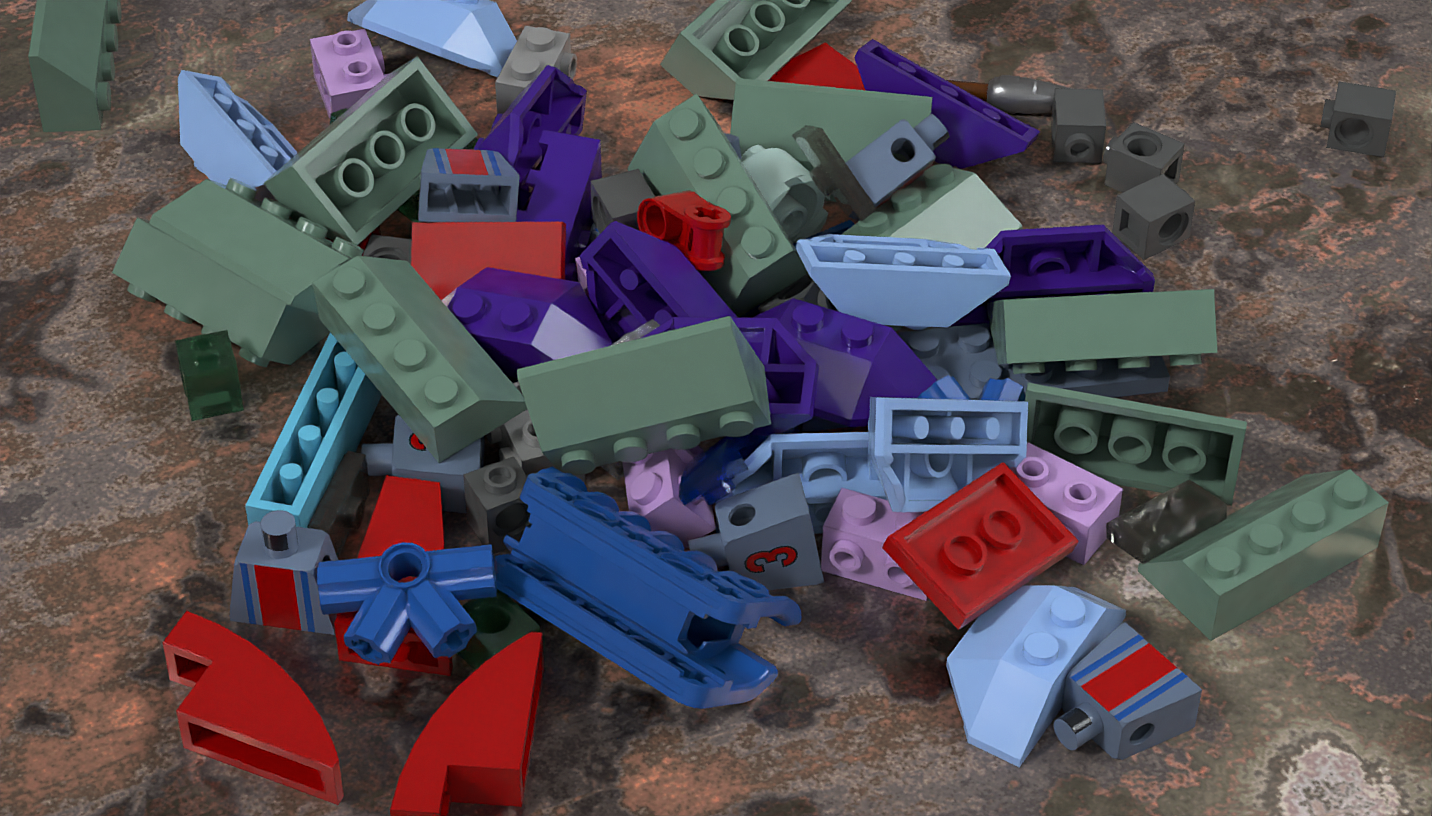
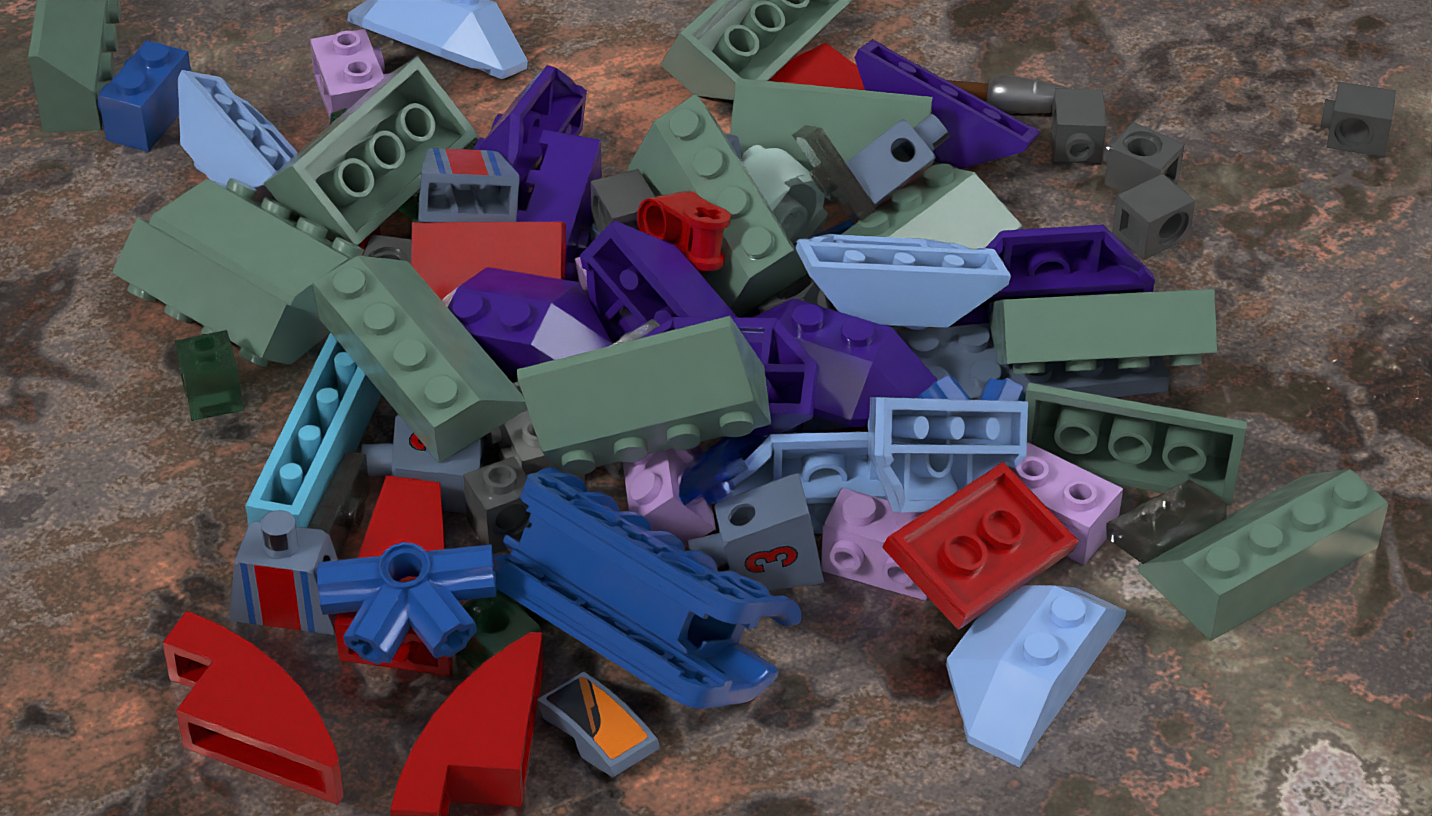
light grey brick [495,26,577,115] -> none
sand blue torso [1053,622,1202,760] -> none
none -> blue brick [98,40,191,152]
none -> slope [537,672,660,777]

